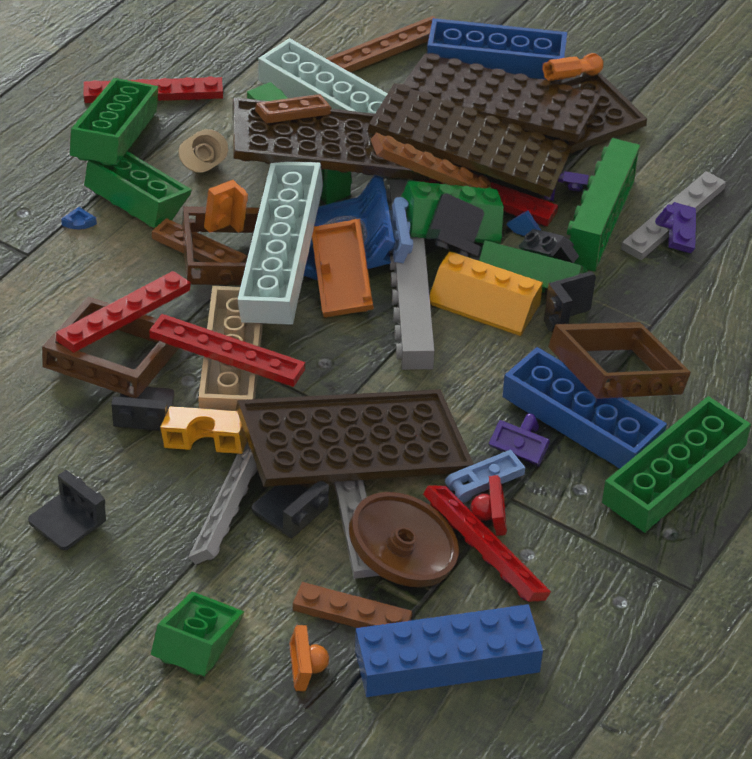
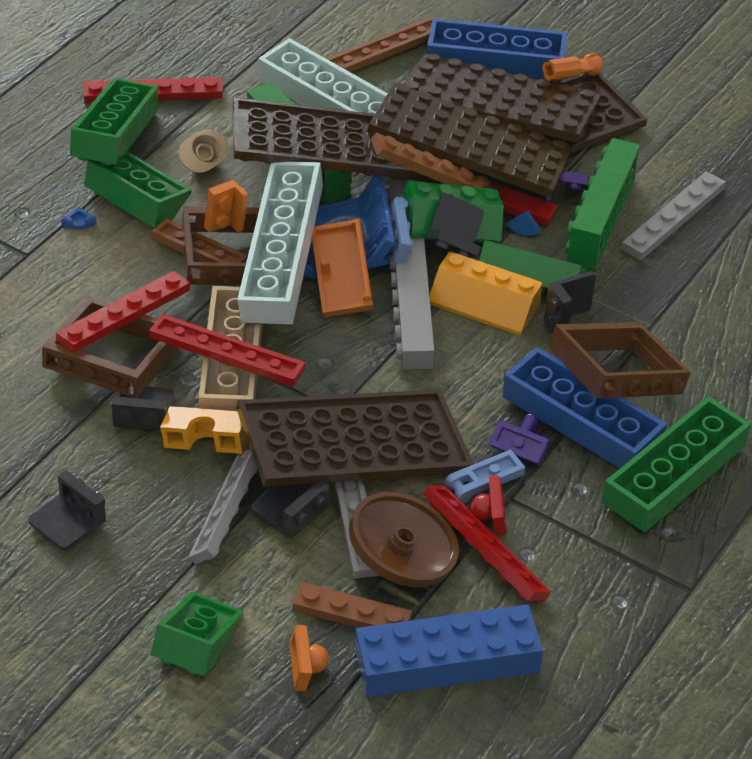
dark orange tile [255,94,331,123] -> none
black bracket [519,229,579,263] -> none
dark purple plate [655,202,696,253] -> none

